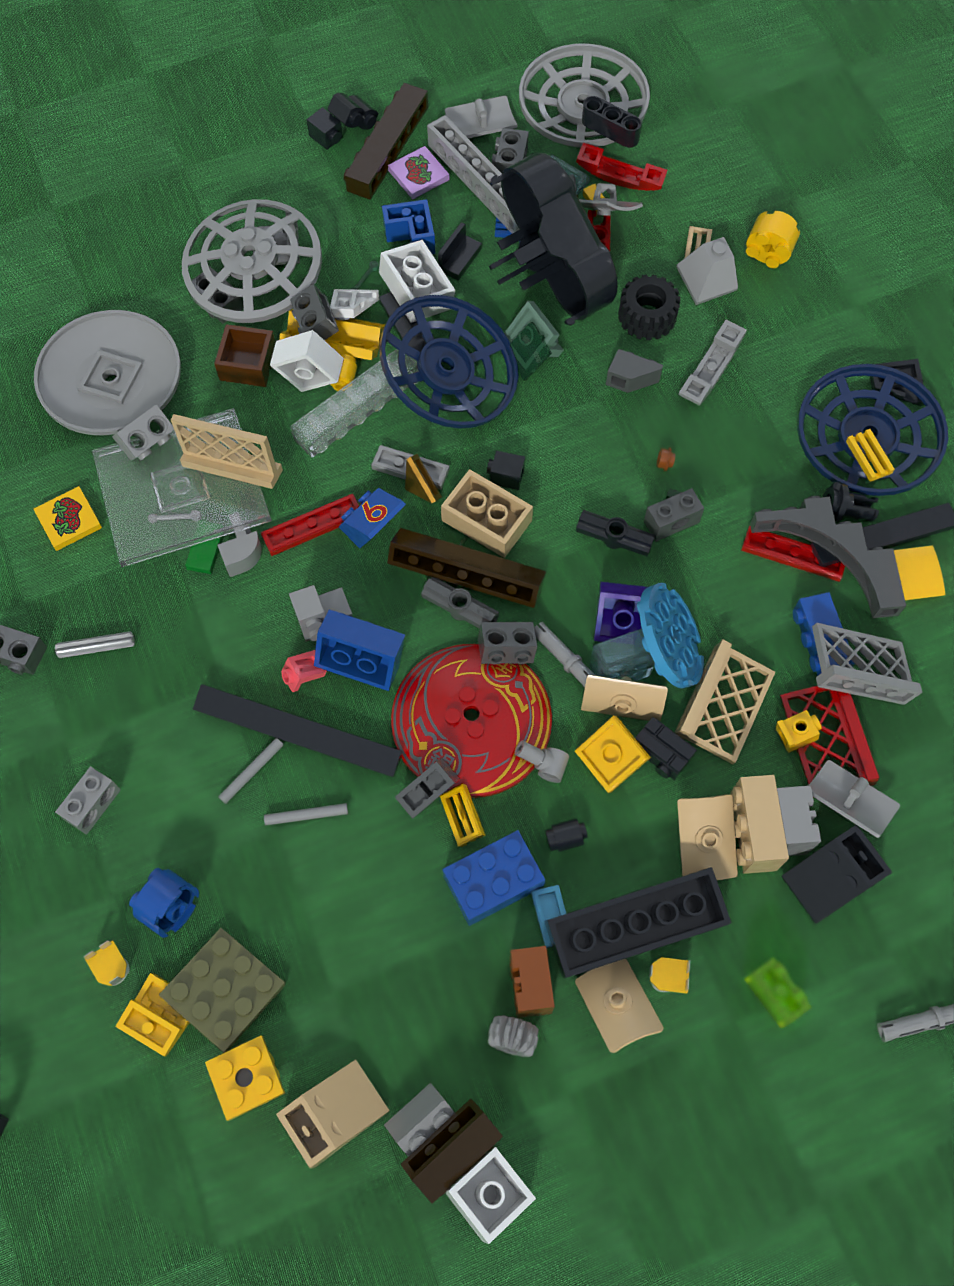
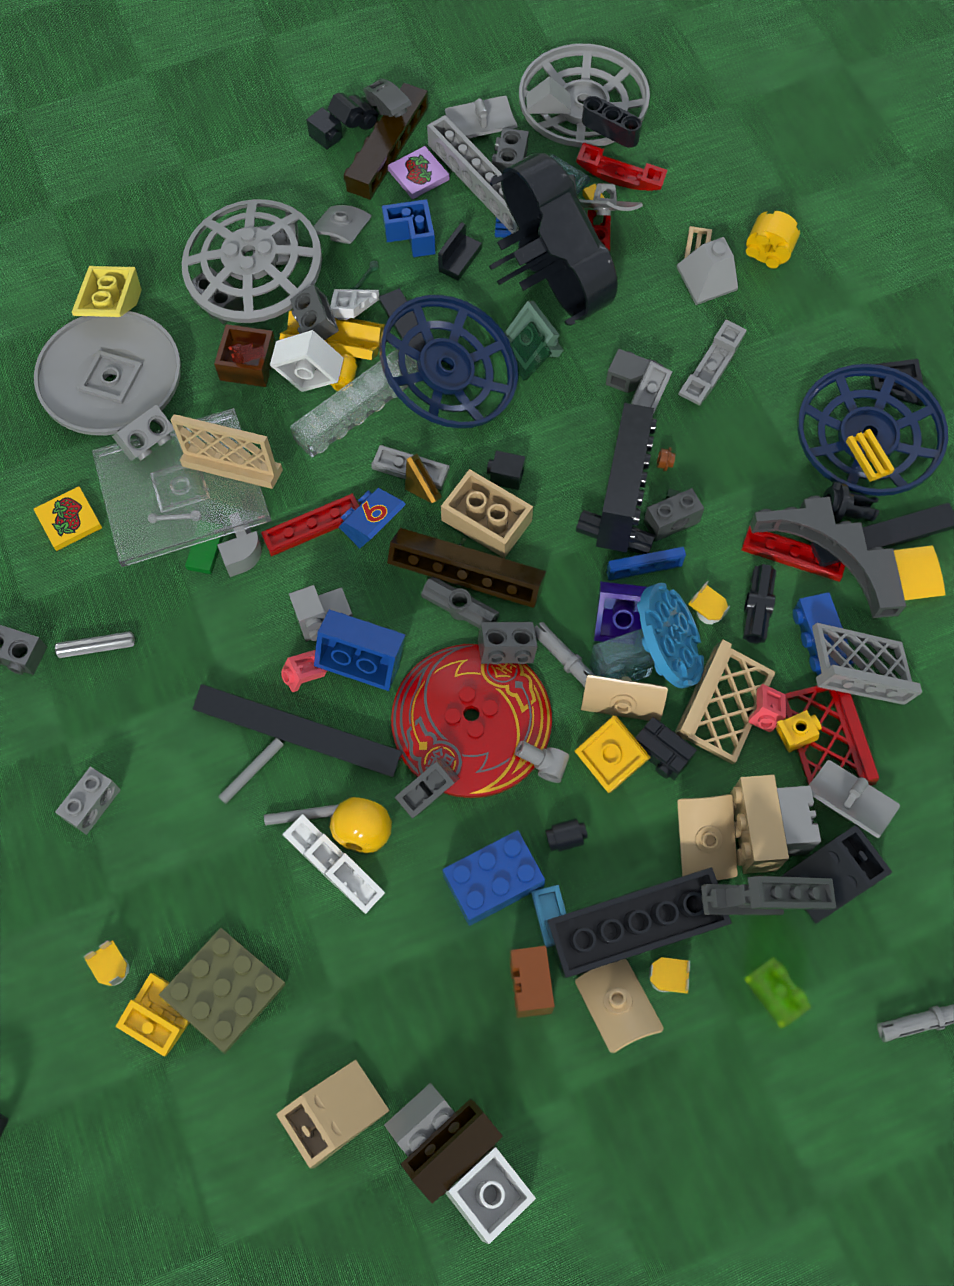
blue brick [129,868,199,938] -> none
yellow piece [205,1035,285,1121] -> none
white brick [379,240,455,323] -> none
yellow tile [440,784,486,847] -> none
light grey gear [488,1015,539,1057] -> none
black tyre [618,274,681,340] -> none
none -> light yellow slope [72,266,142,317]
none -> clear red plate [228,343,266,363]
none -> white slope [282,814,385,914]
none -> light grey shield [308,205,371,244]
none -> yellow piece [330,797,392,853]
none -> dark grey slope [361,78,412,118]
none -> light grey slope [526,76,571,114]
none -> black brick [596,403,657,552]
none -> blue tile [606,547,686,580]
none -> light grey tile [630,361,672,414]
none -> yellow piece [688,581,730,625]
none -> dark grey fence [701,876,836,915]
none -> black piece [742,564,777,644]
none -> coral bracket [748,684,786,732]

